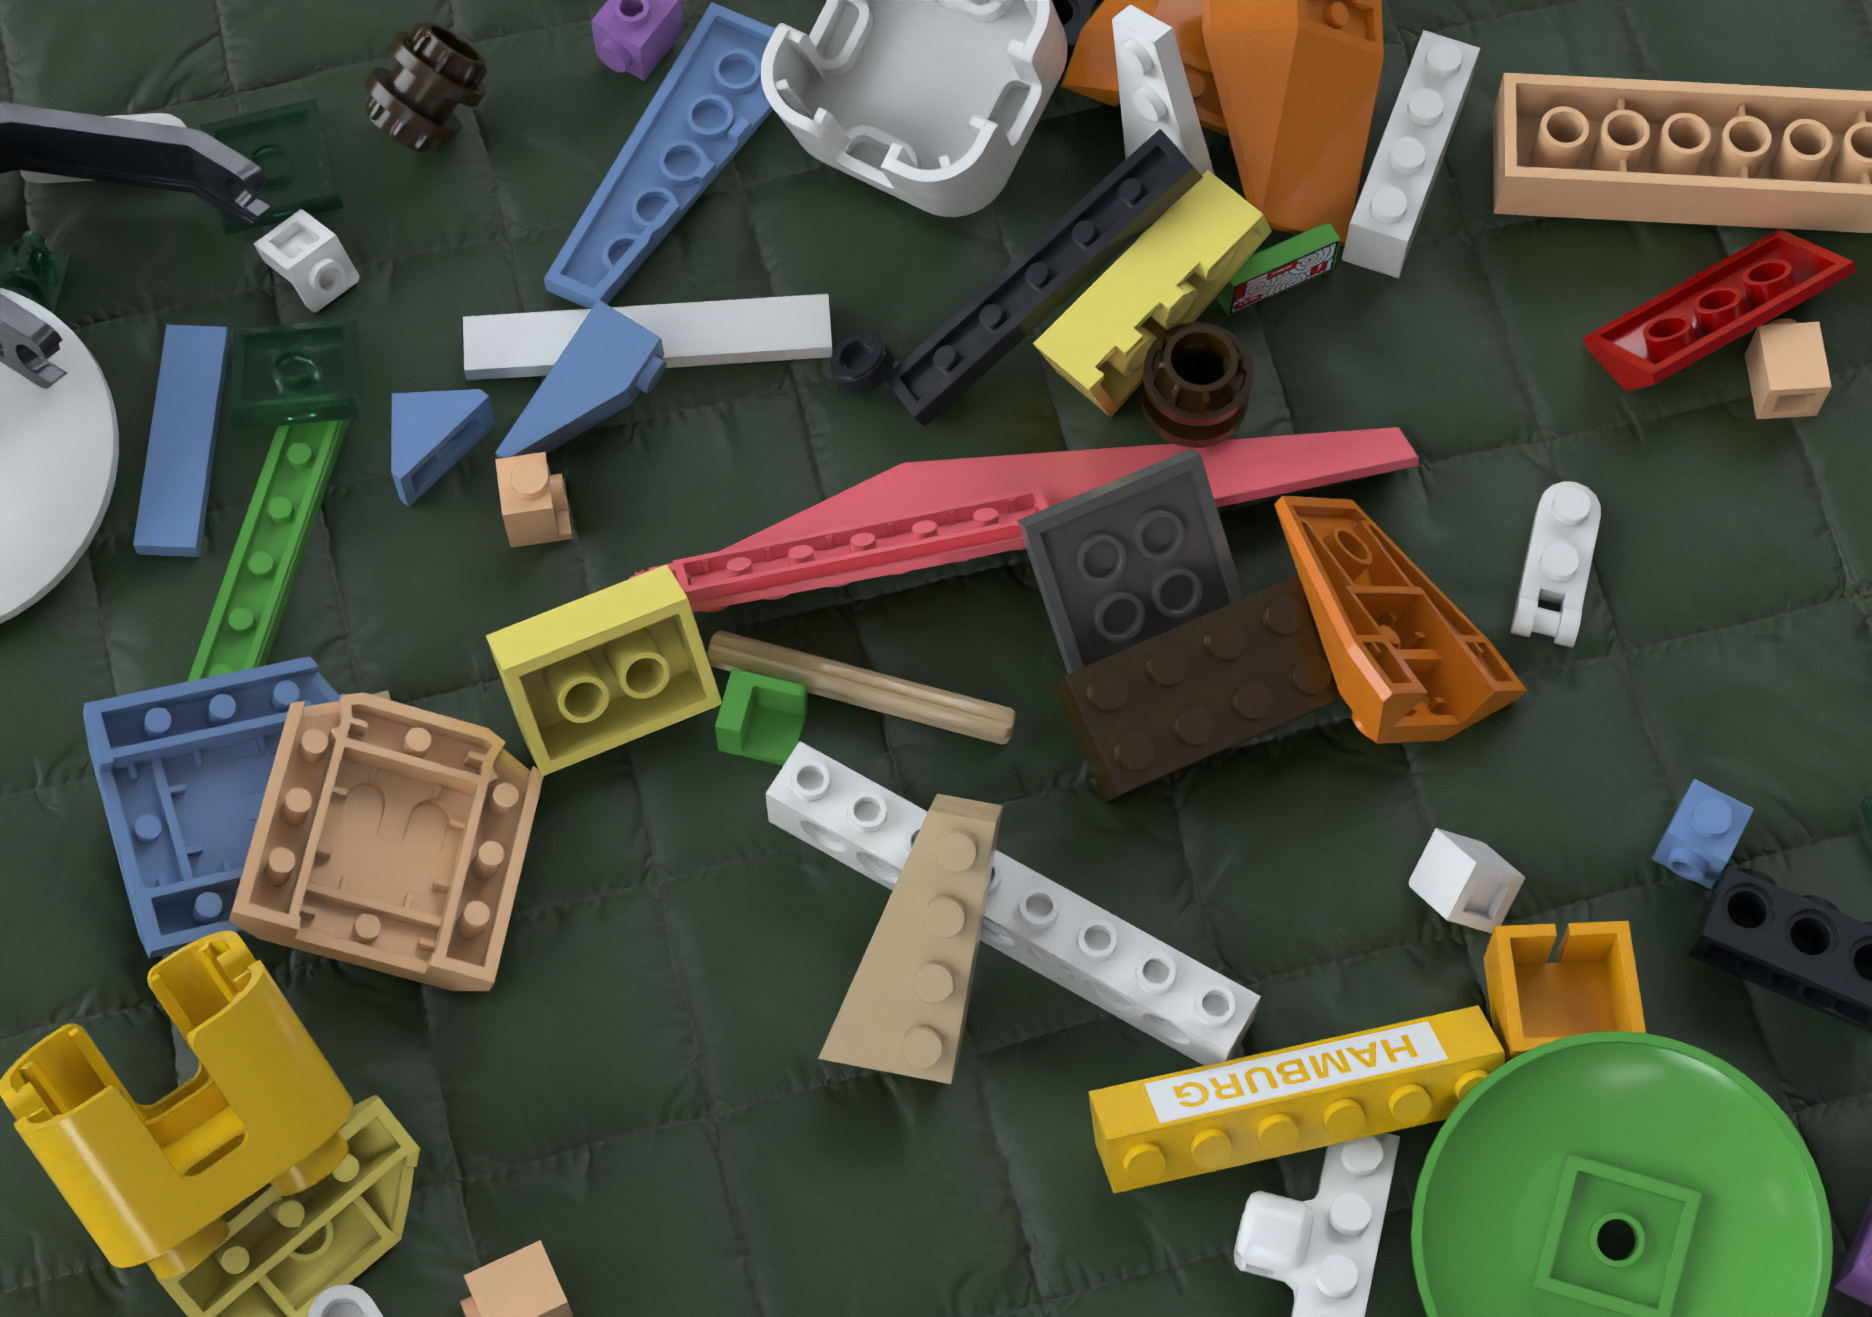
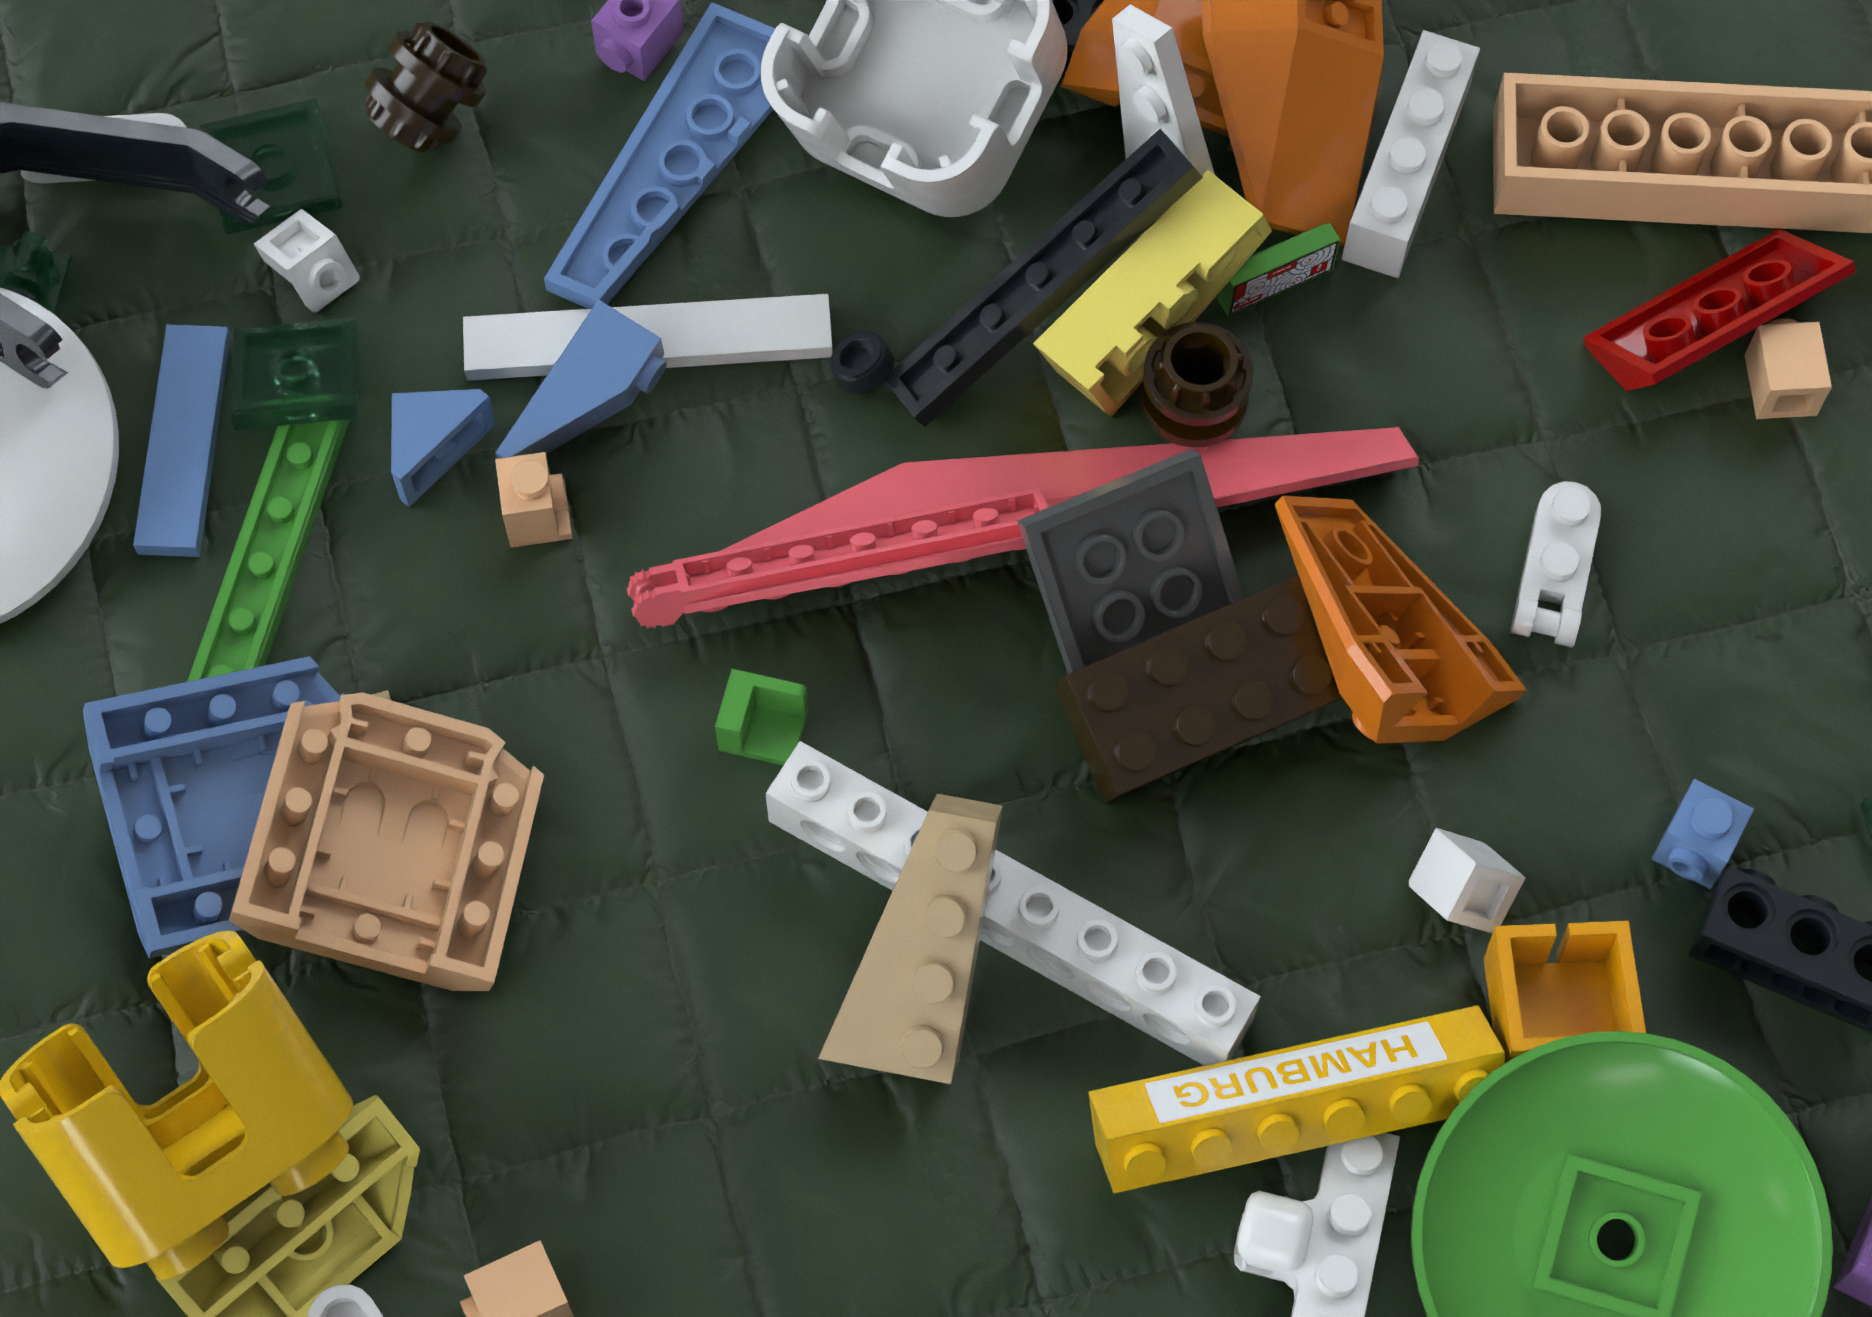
light yellow brick [485,564,722,776] -> none
tan axle [707,630,1016,745] -> none

